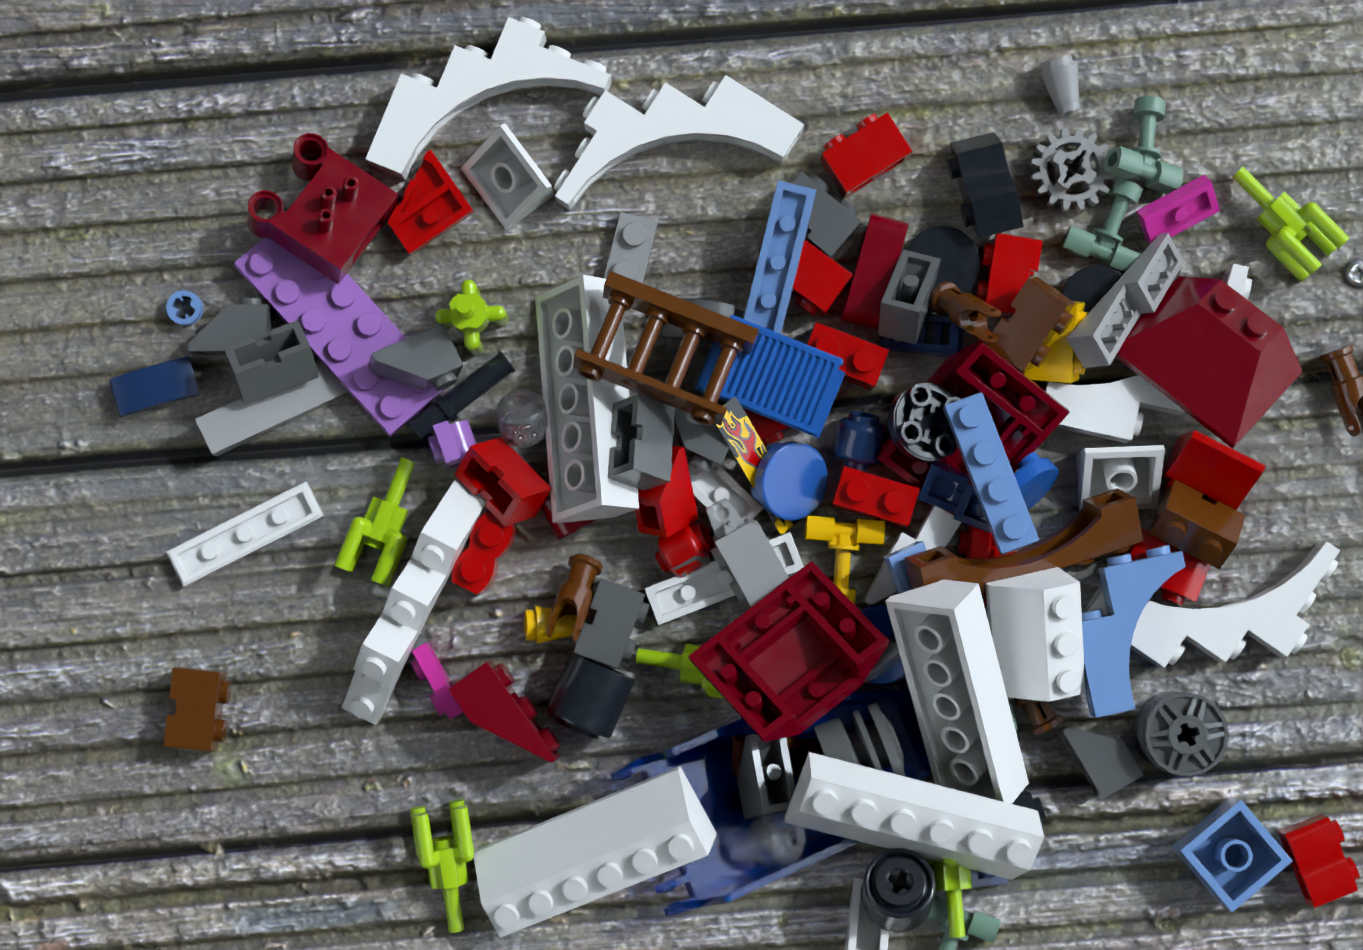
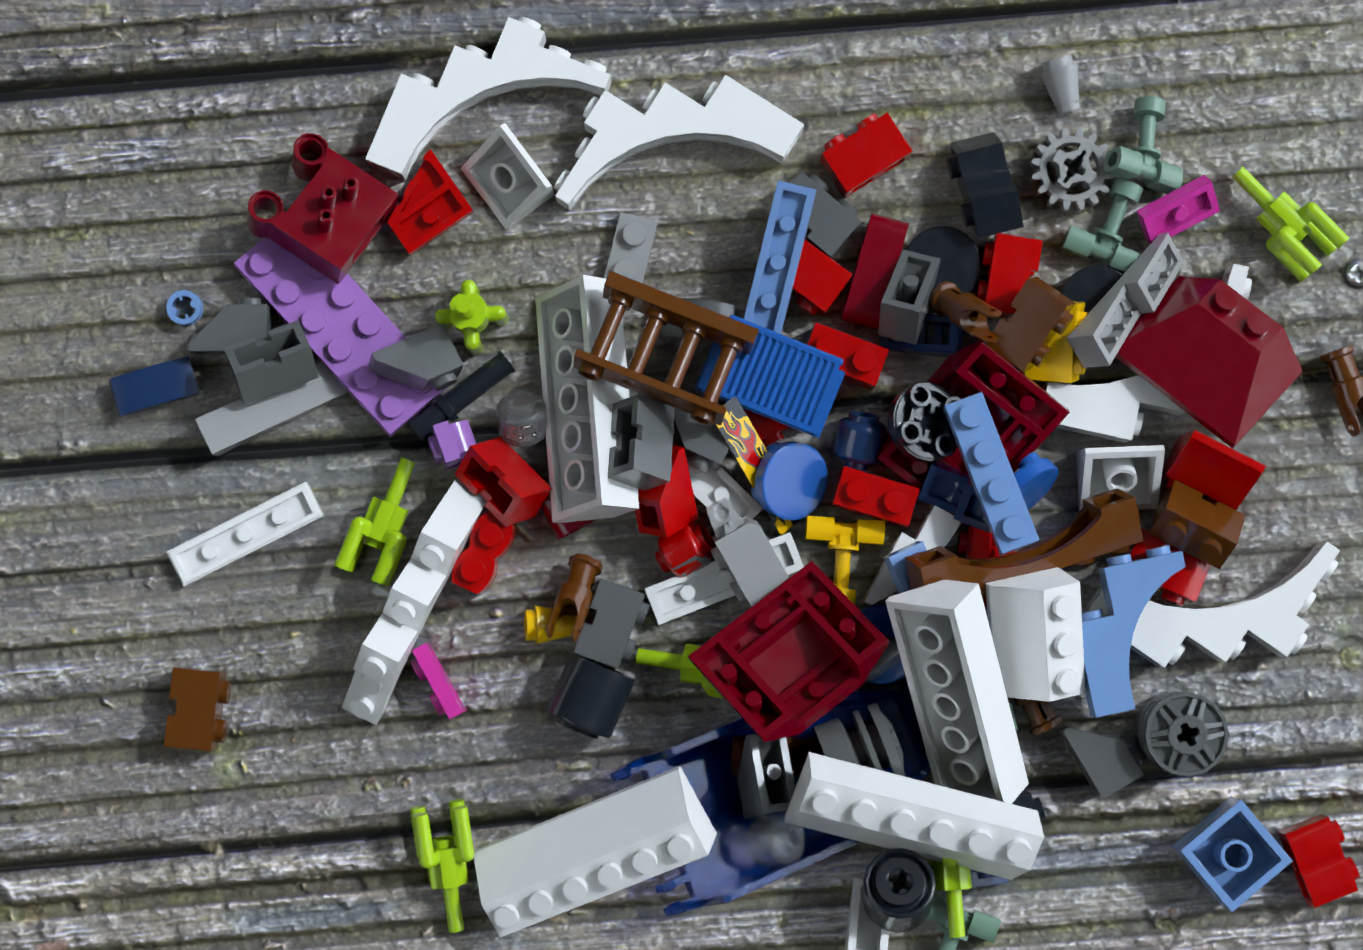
dark red slope [448,660,561,763] -> none

